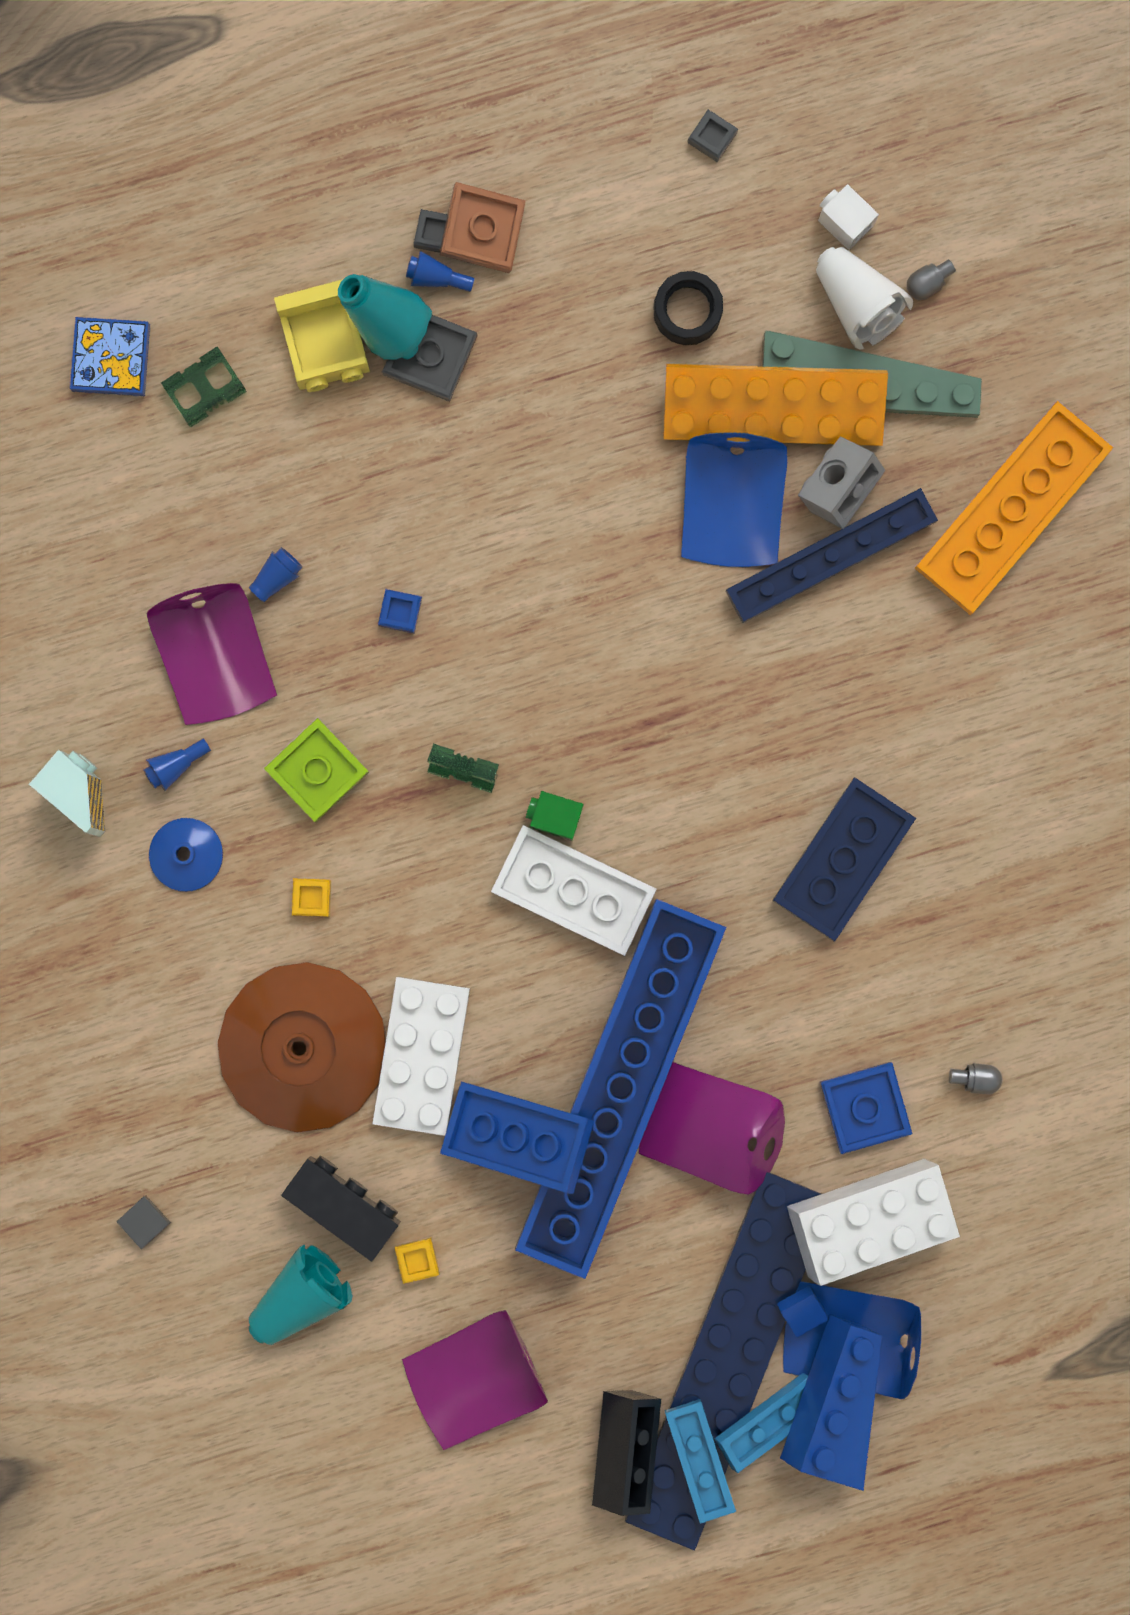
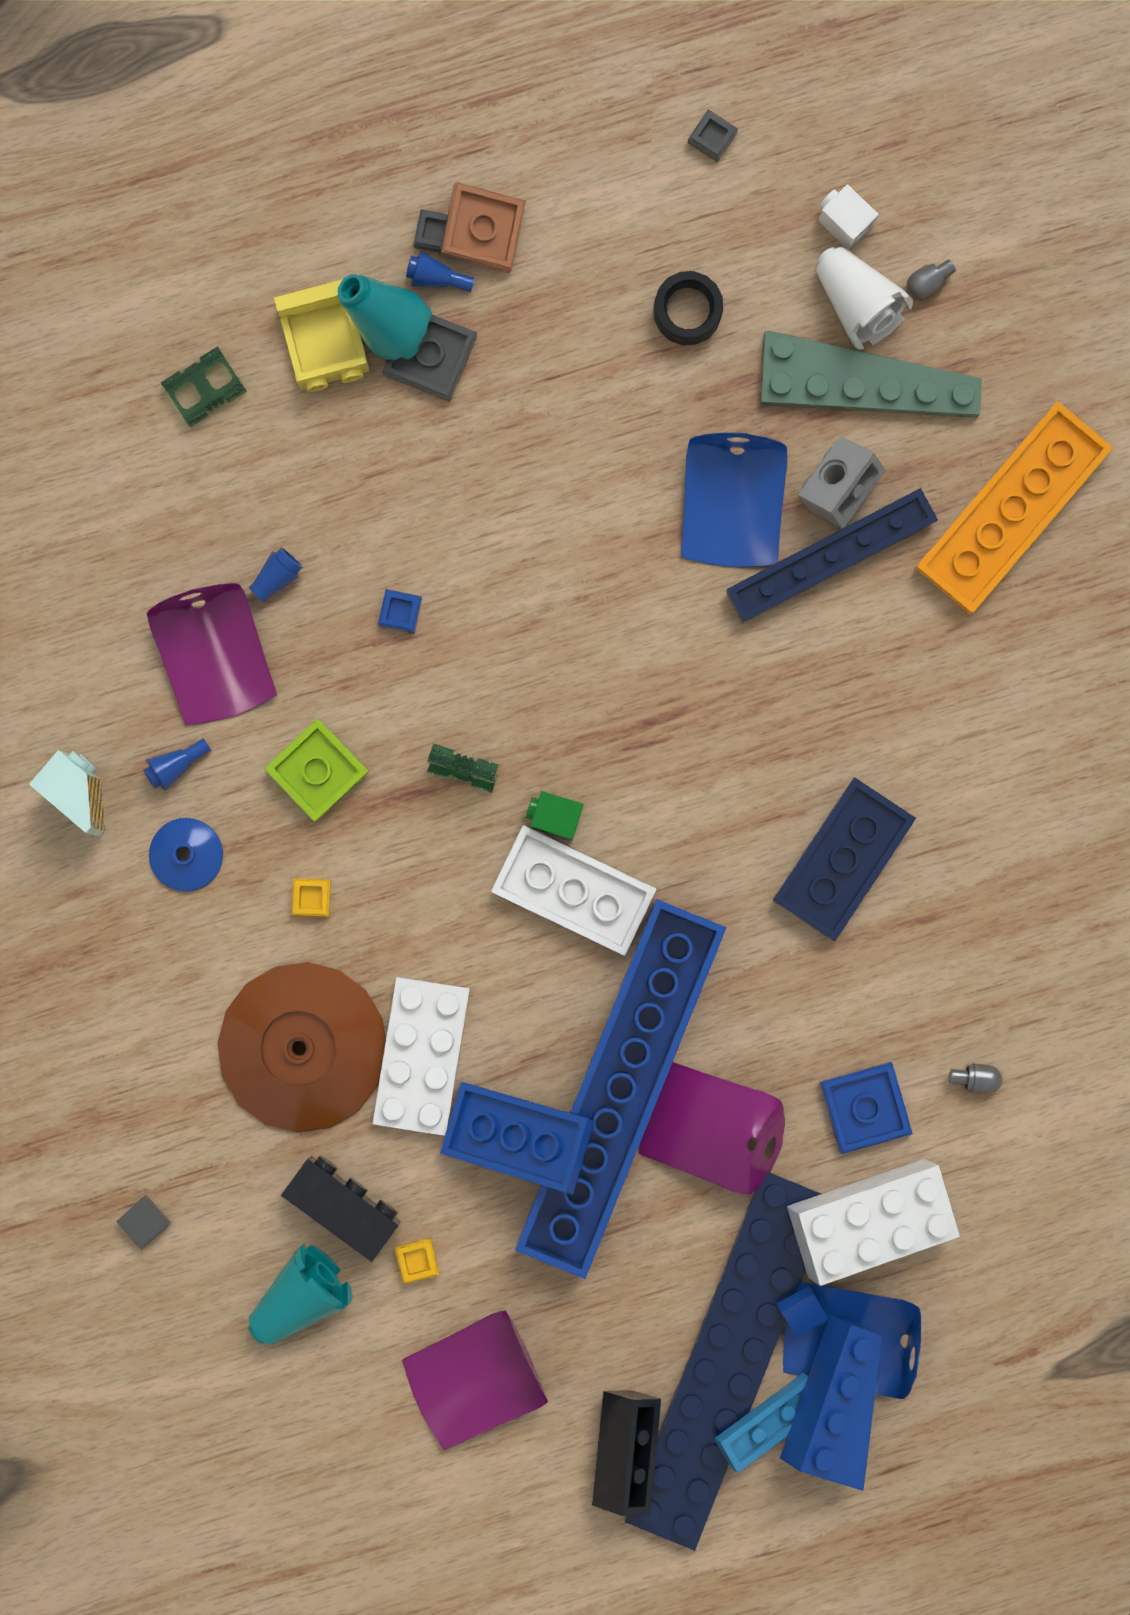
tile [70,317,150,396] -> none
light orange plate [663,364,888,446] -> none
dark azure plate [665,1399,736,1524] -> none

